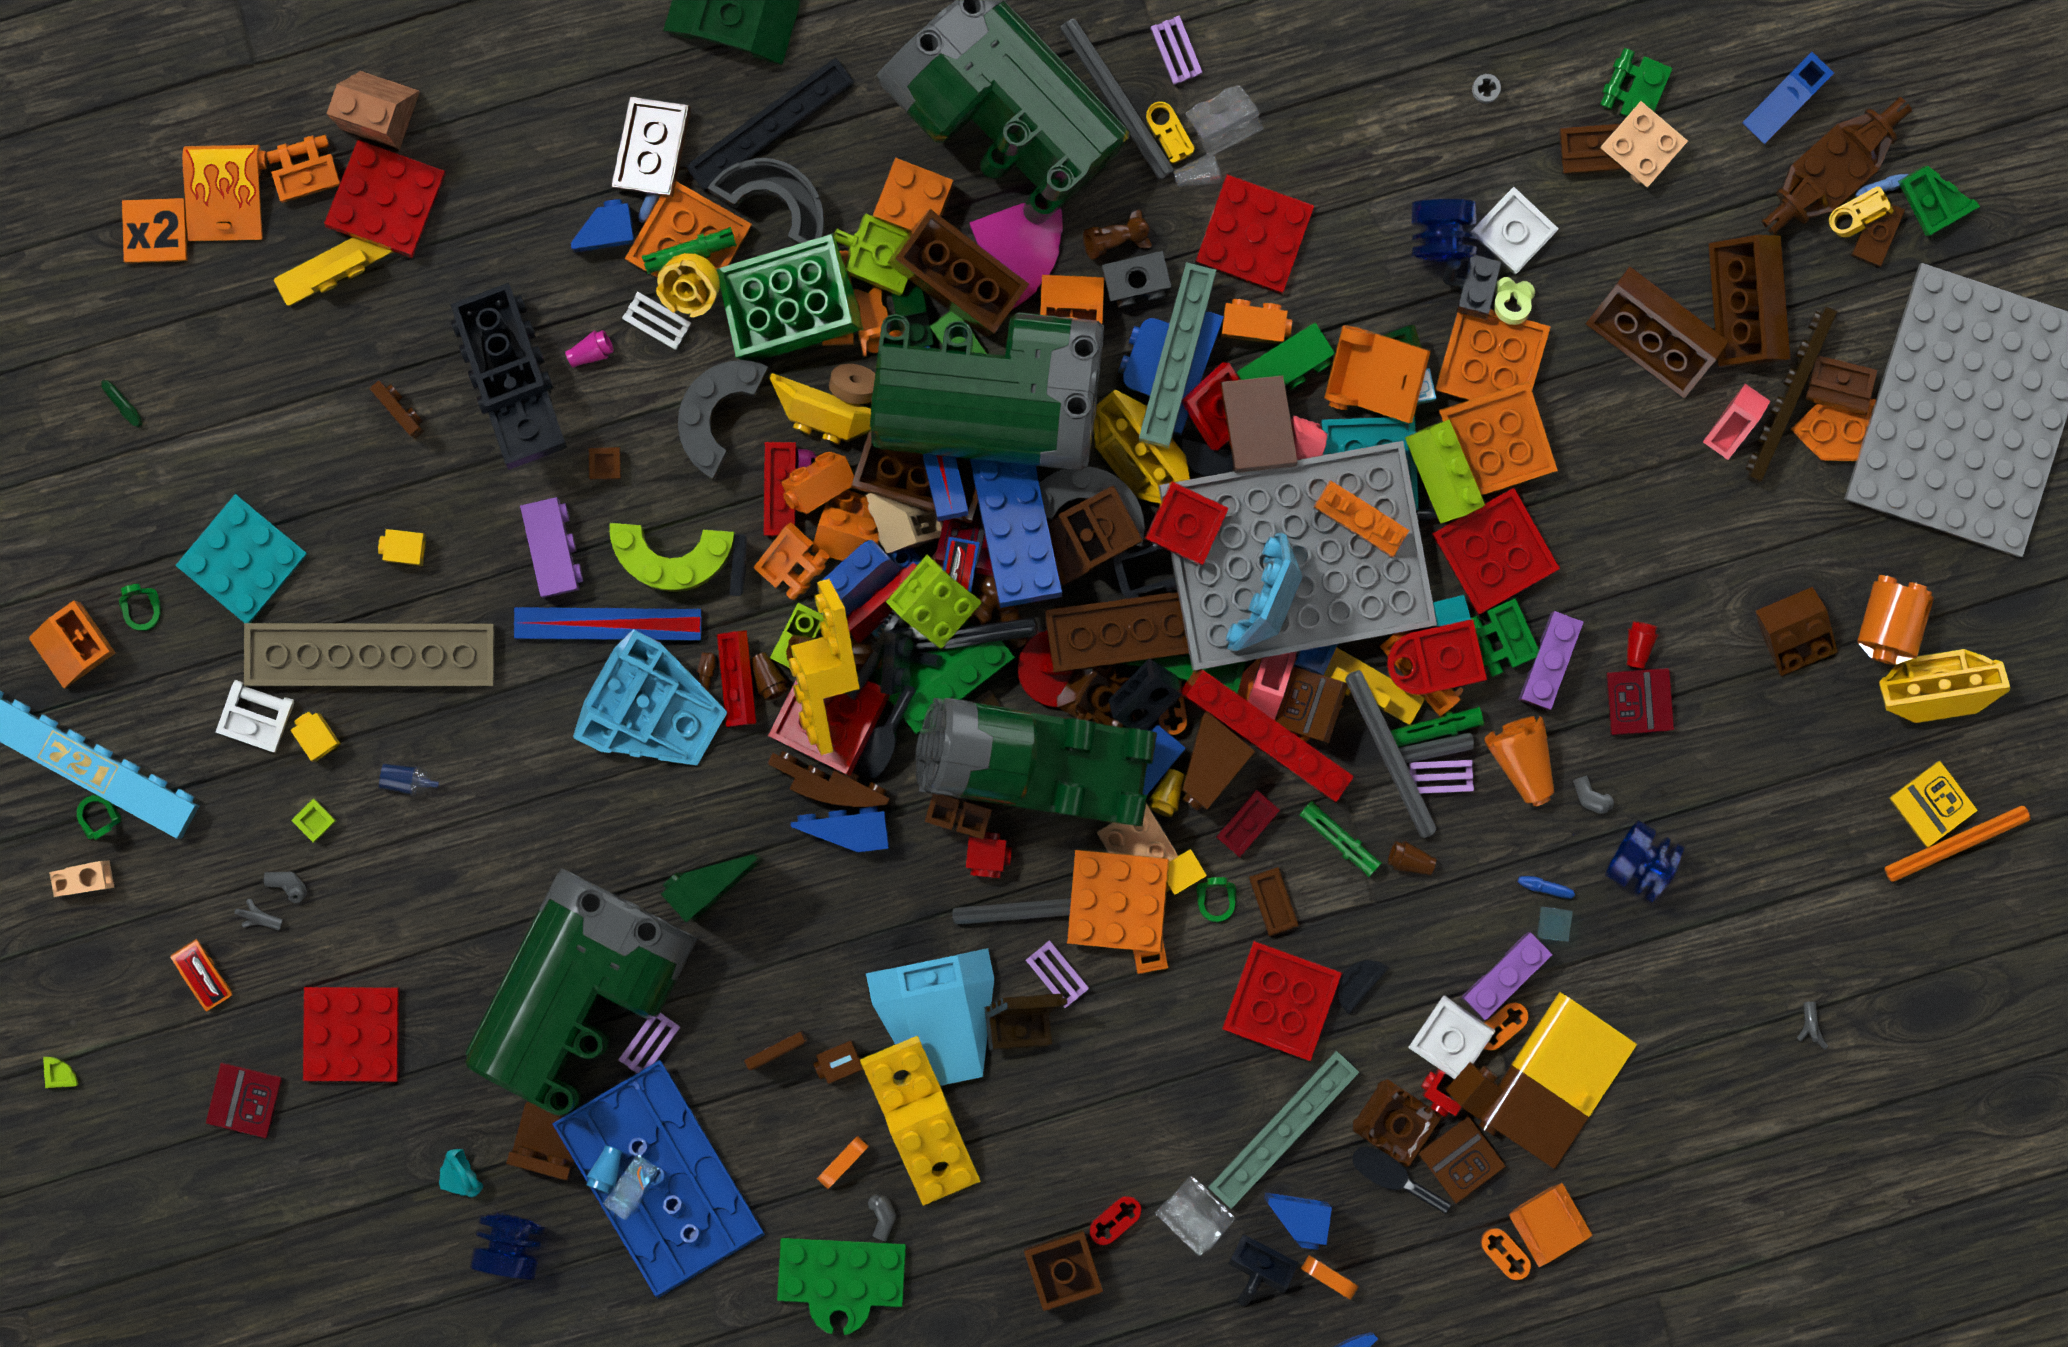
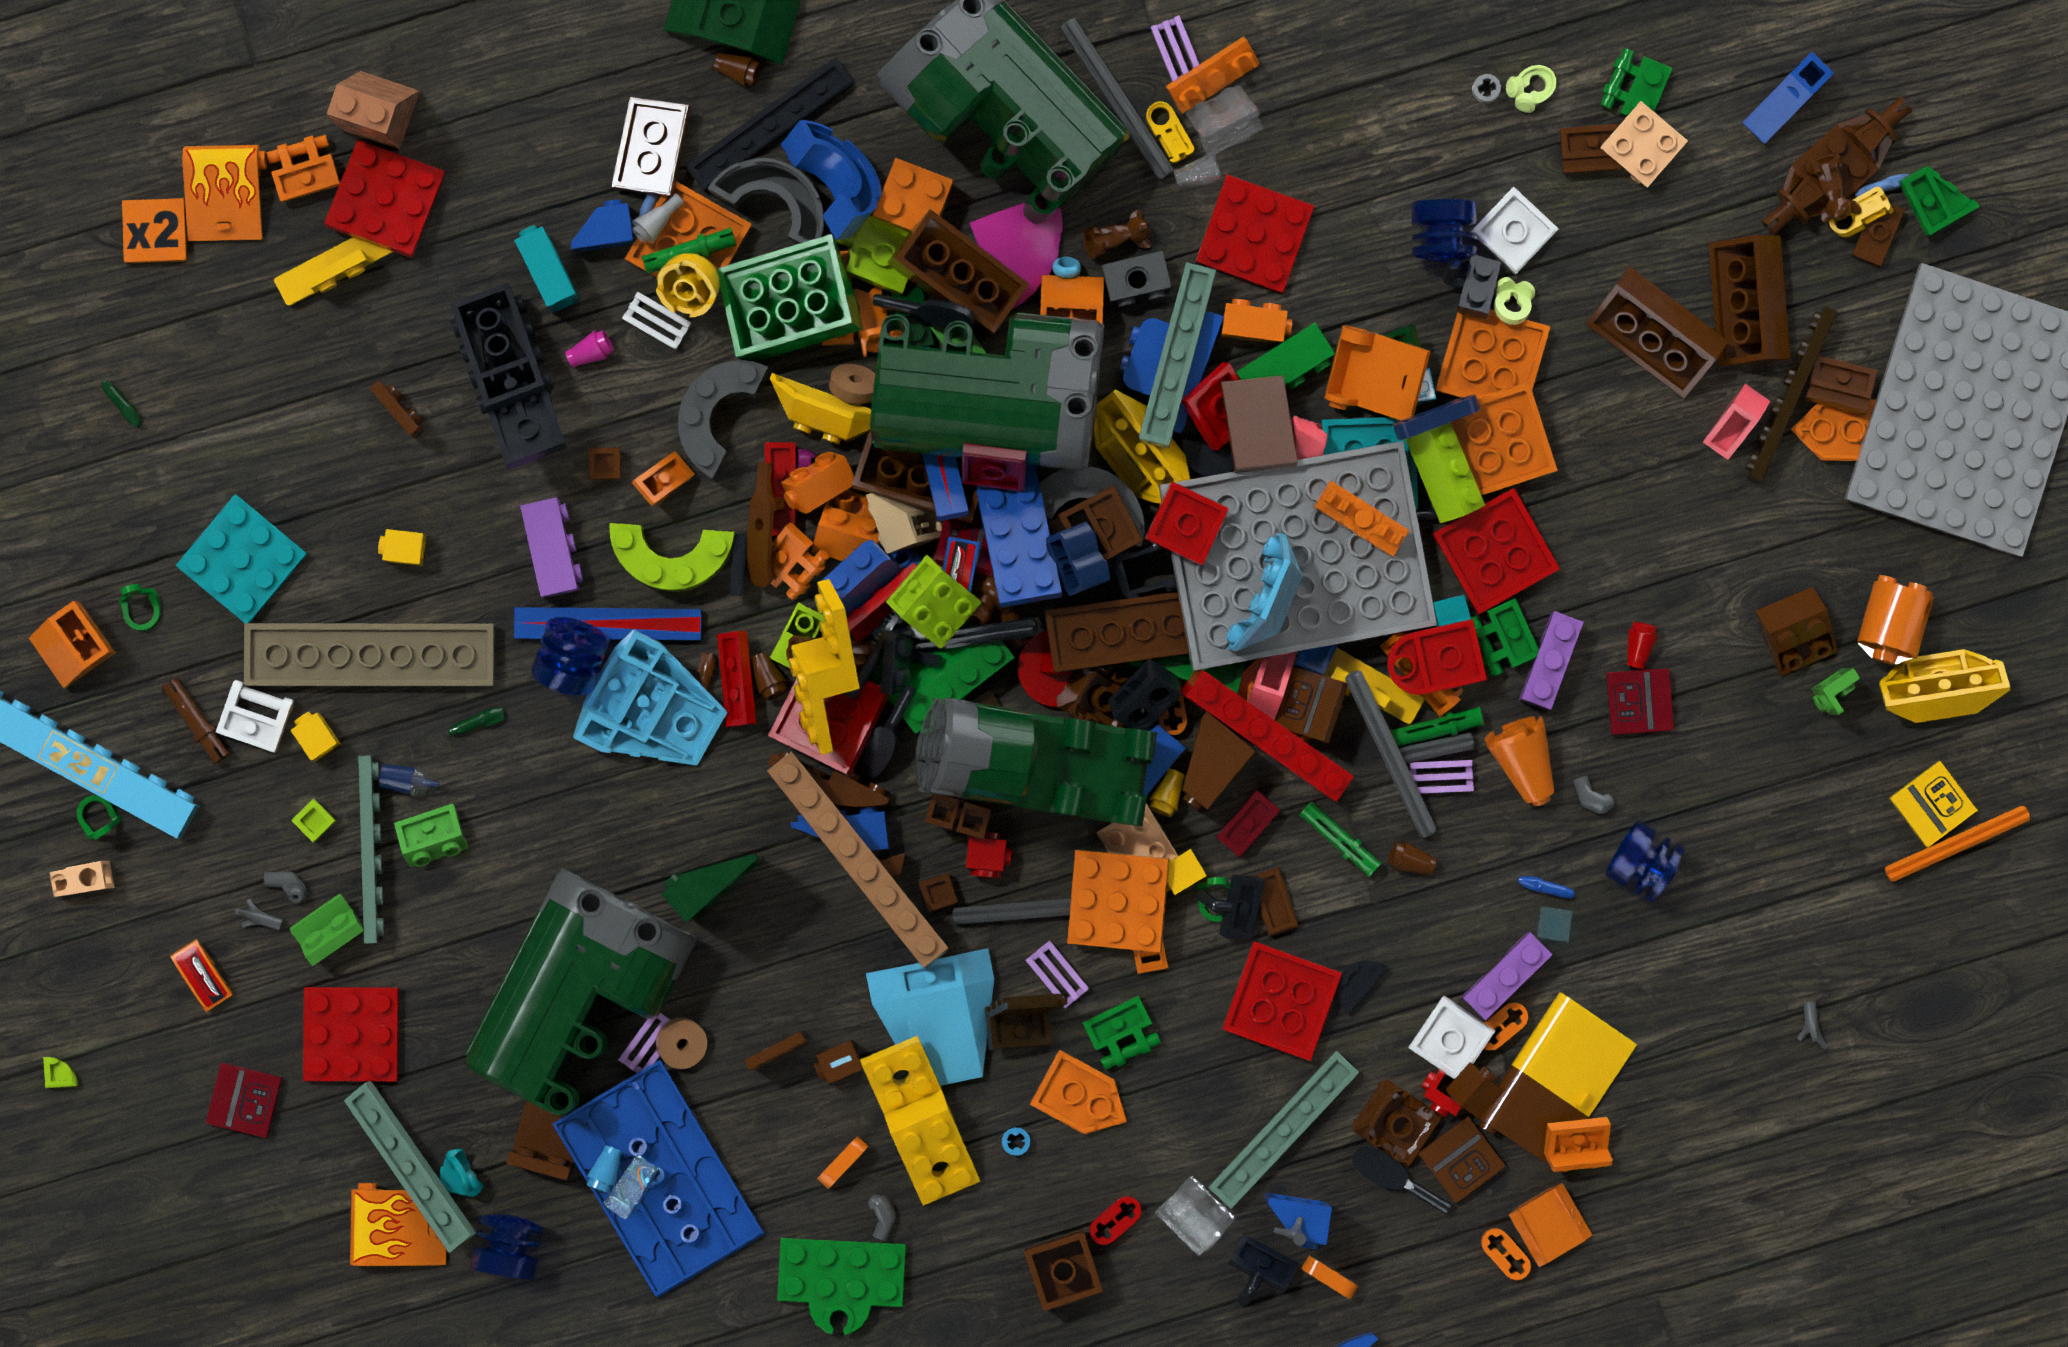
none -> reddish brown pin [161,677,230,765]
none -> bright green bracket [290,894,364,966]
none -> sand green plate [344,1081,476,1253]
none -> orange door [350,1183,446,1266]
none -> sand green plate [358,755,384,944]
none -> bright green bracket [394,803,468,867]
none -> dark green piece [448,707,506,735]
none -> teal window [514,225,580,314]
none -> clear blue wheel [531,617,609,695]
none -> light grey cone [632,194,684,244]
none -> orange slope [632,451,695,506]
none -> medium nougat piece [656,1017,707,1069]
none -> reddish brown cone [713,52,762,87]
none -> reddish brown piece [746,462,785,588]
none -> medium nougat brick [767,751,949,970]
none -> blue brick [781,120,881,240]
none -> black piece [872,294,976,329]
none -> reddish brown slope [879,853,905,878]
none -> reddish brown plate [919,873,958,912]
none -> dark red tile [962,443,1027,492]
none -> dark azure bush [1001,1127,1030,1156]
none -> orange tile [1030,1049,1127,1134]
none -> dark blue brick [1046,522,1110,596]
none -> medium azure piece [1052,257,1081,279]
none -> green plate [1082,996,1161,1070]
none -> orange plate [1165,36,1260,114]
none -> black plate [1195,875,1265,939]
none -> dark grey bar [1274,1217,1306,1247]
none -> dark blue beam [1393,394,1481,440]
none -> yellowish green piece [1506,65,1556,113]
none -> orange bracket [1544,1117,1613,1172]
none -> reddish brown animal [1810,154,1861,223]
none -> bright green bracket [1811,668,1860,715]

